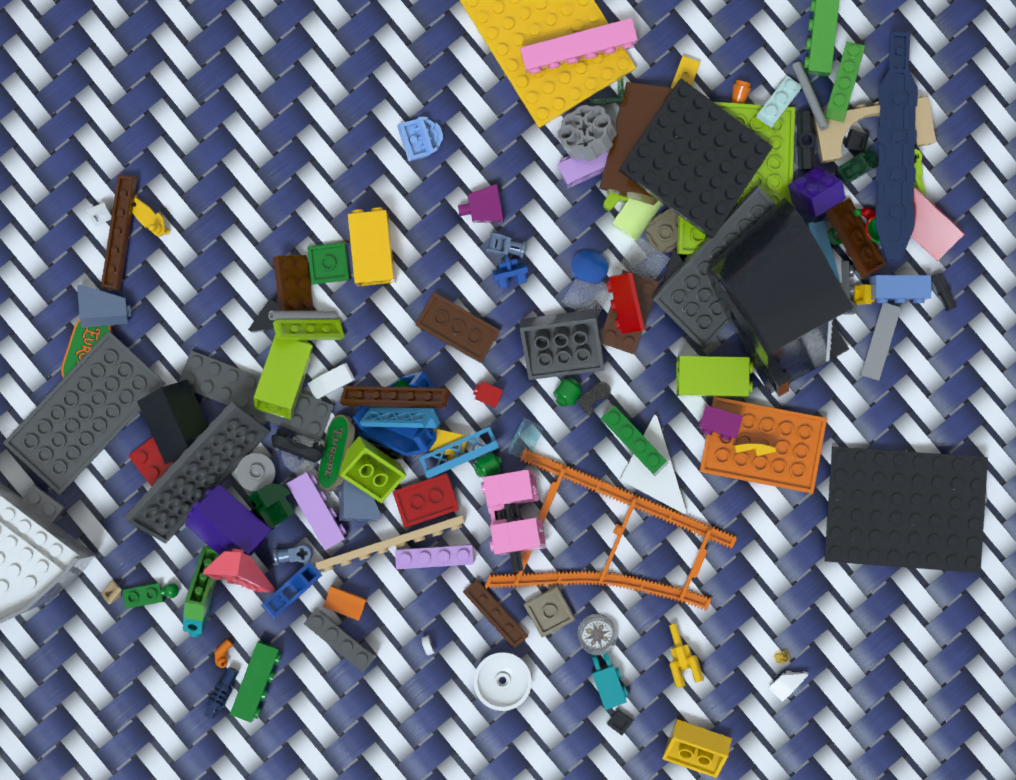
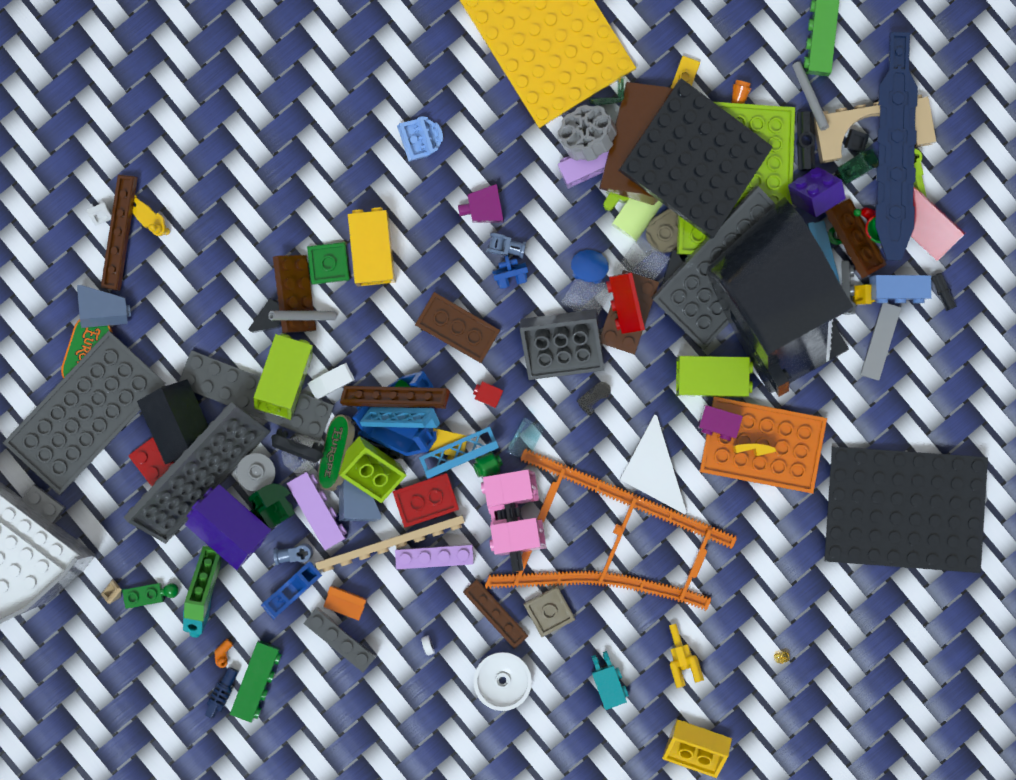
coral wedge [203,549,275,593] -> none
lime plate [273,319,345,341] -> none
bright pink brick [520,18,638,75] -> none
green head [553,378,582,407] -> none
clear piece [577,614,617,655] -> none
green brick [600,405,669,476] -> none
black tile [606,708,634,736] -> none
light aqua plate [756,76,802,128] -> none
white slope [769,671,809,702] -> none
bright green brick [825,41,865,123] -> none

